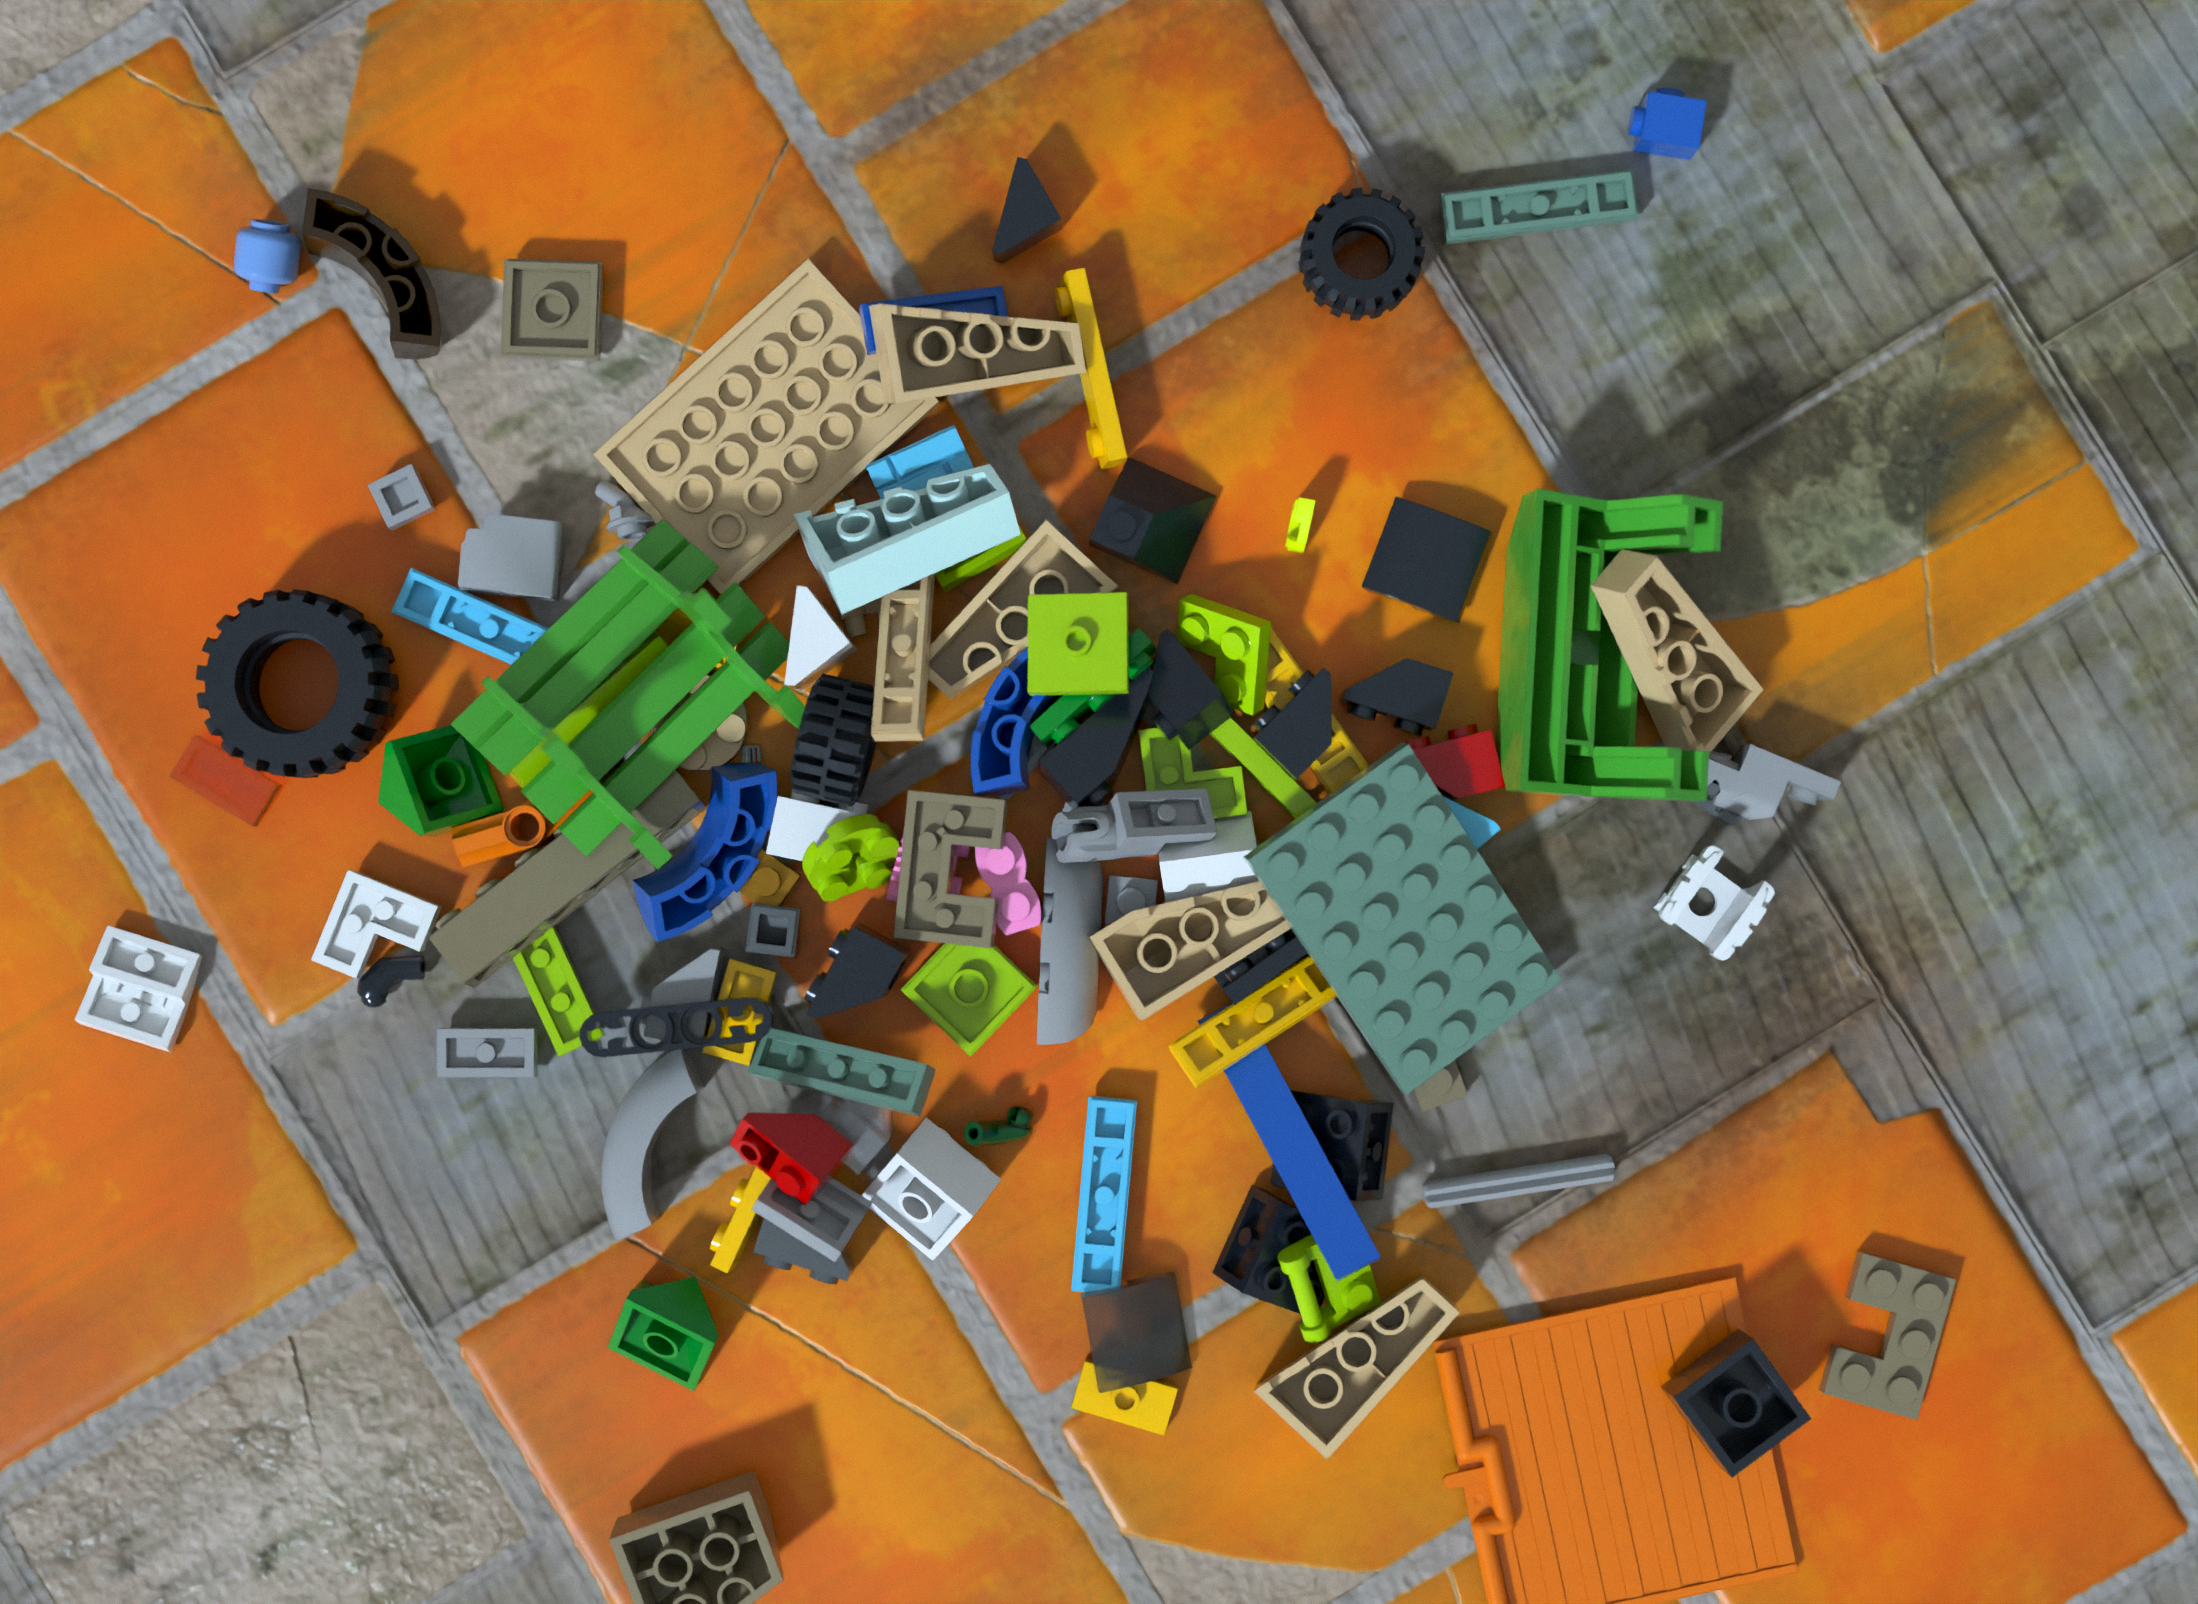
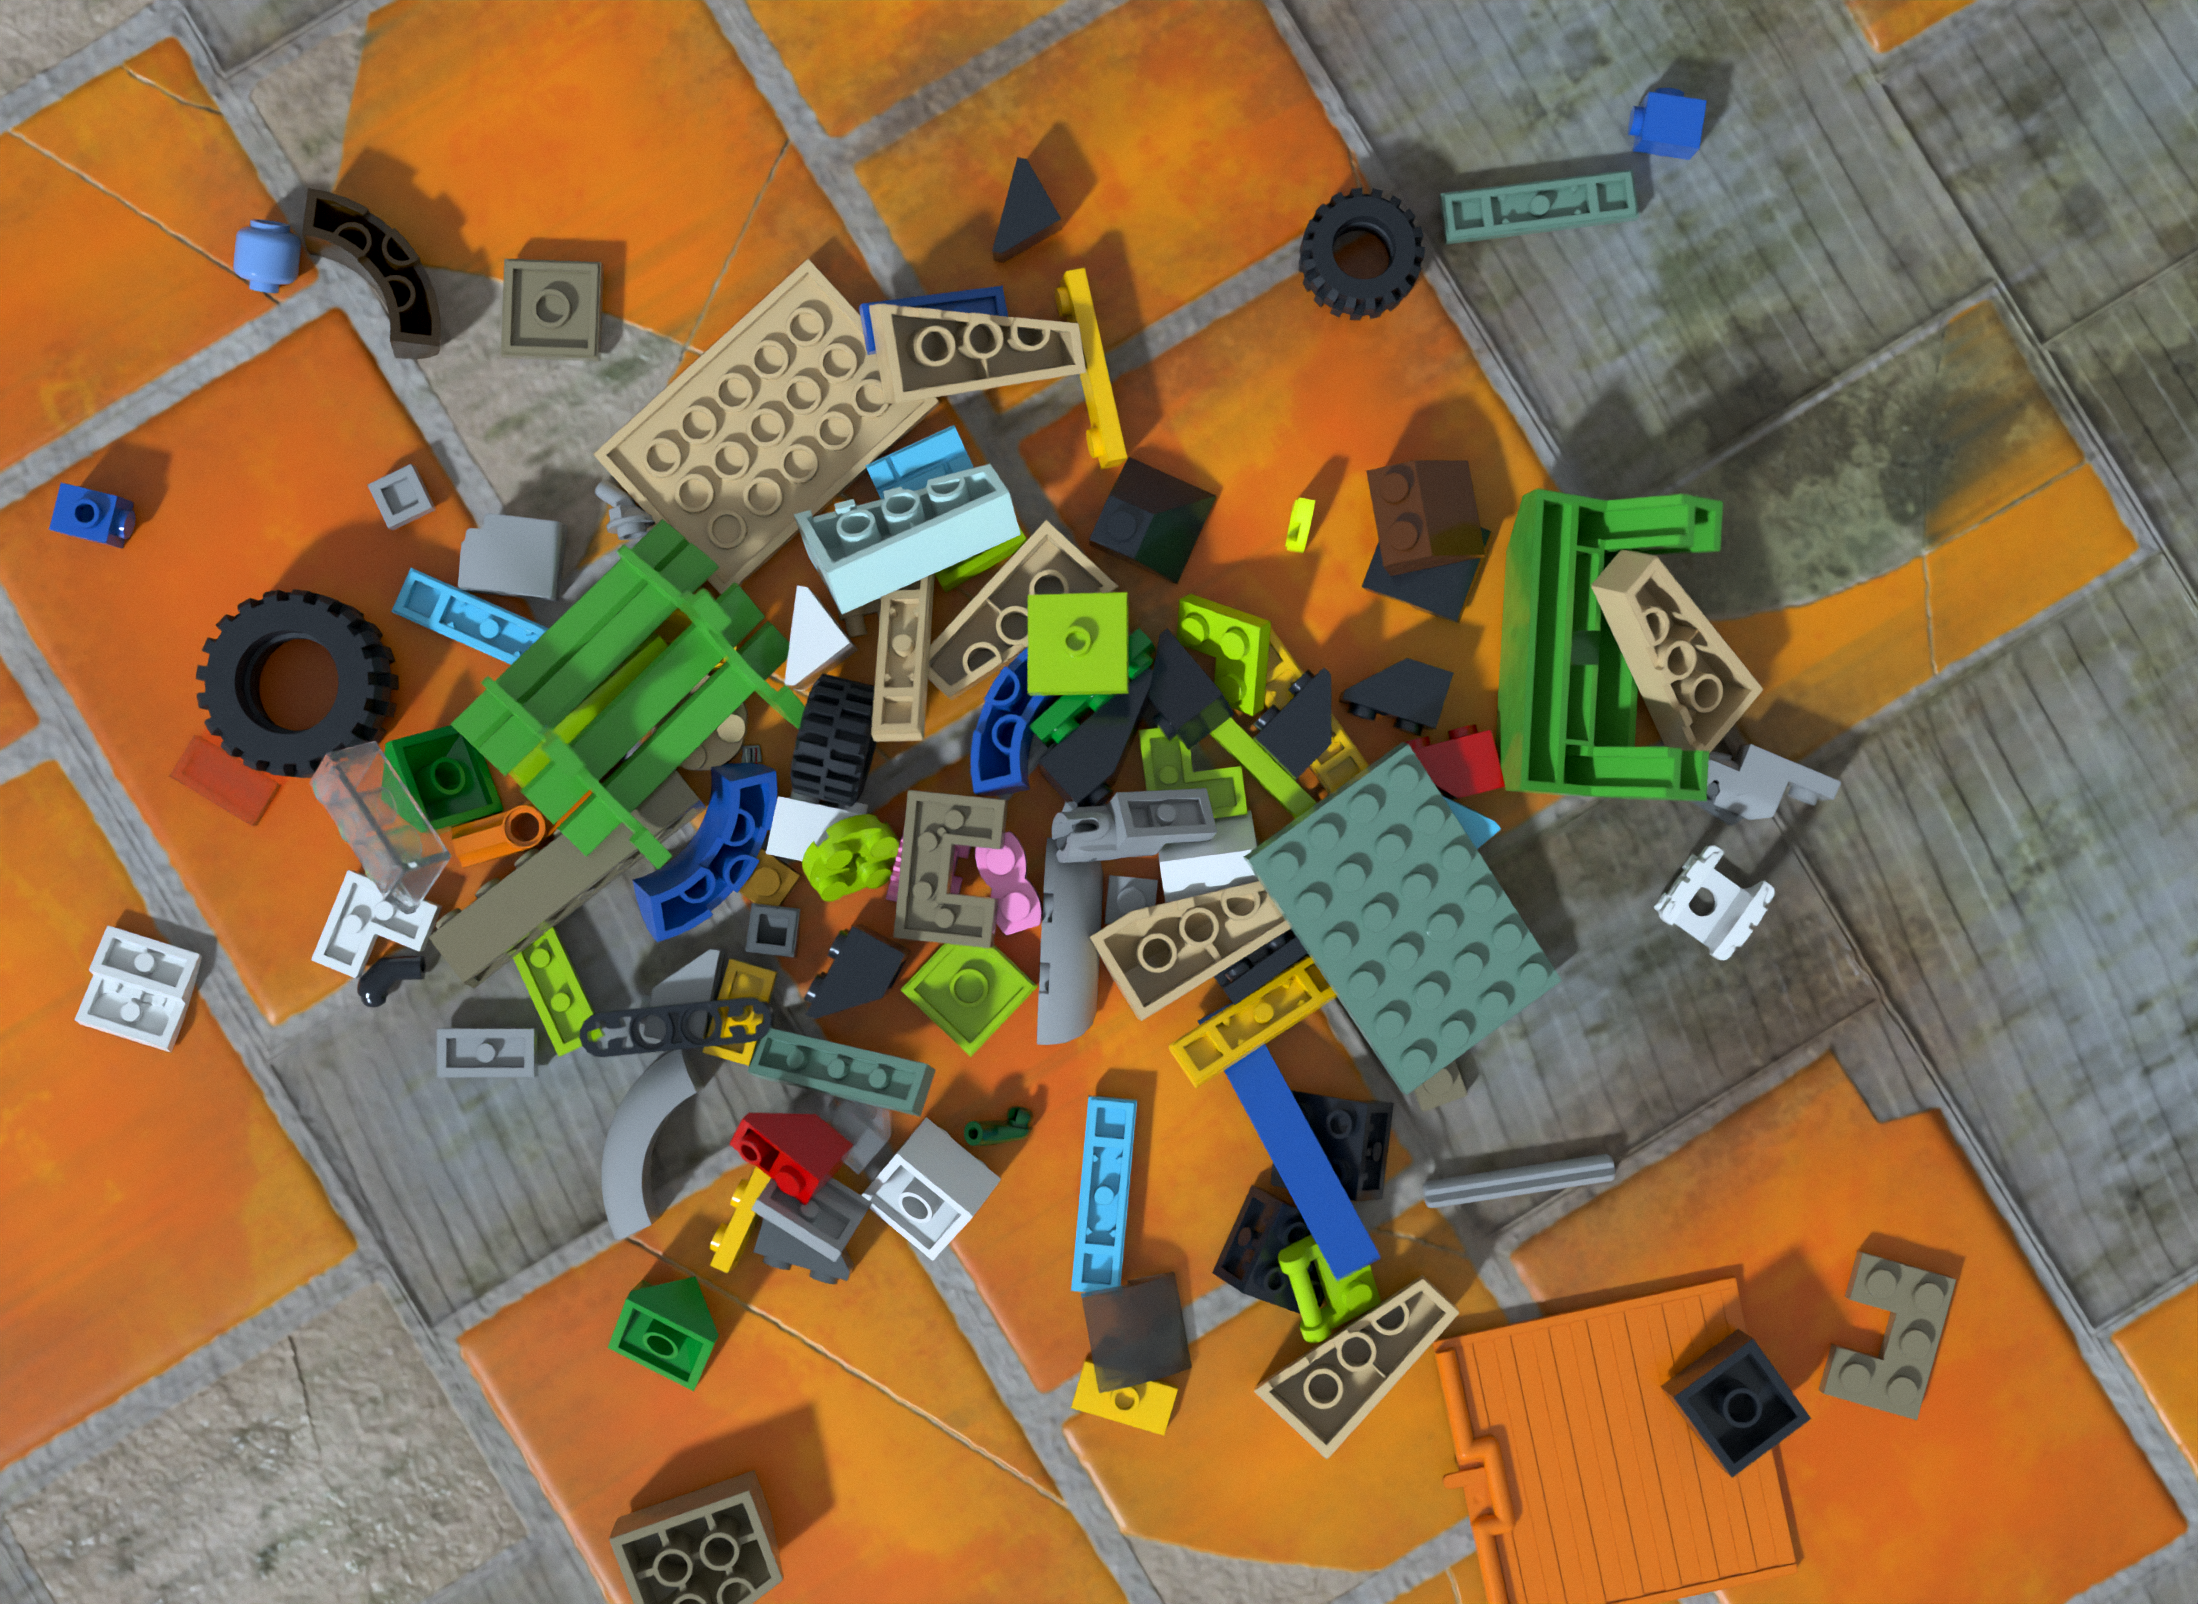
none -> blue brick [49,482,136,549]
none -> clear slope [309,741,452,915]
none -> reddish brown slope [1366,460,1486,576]

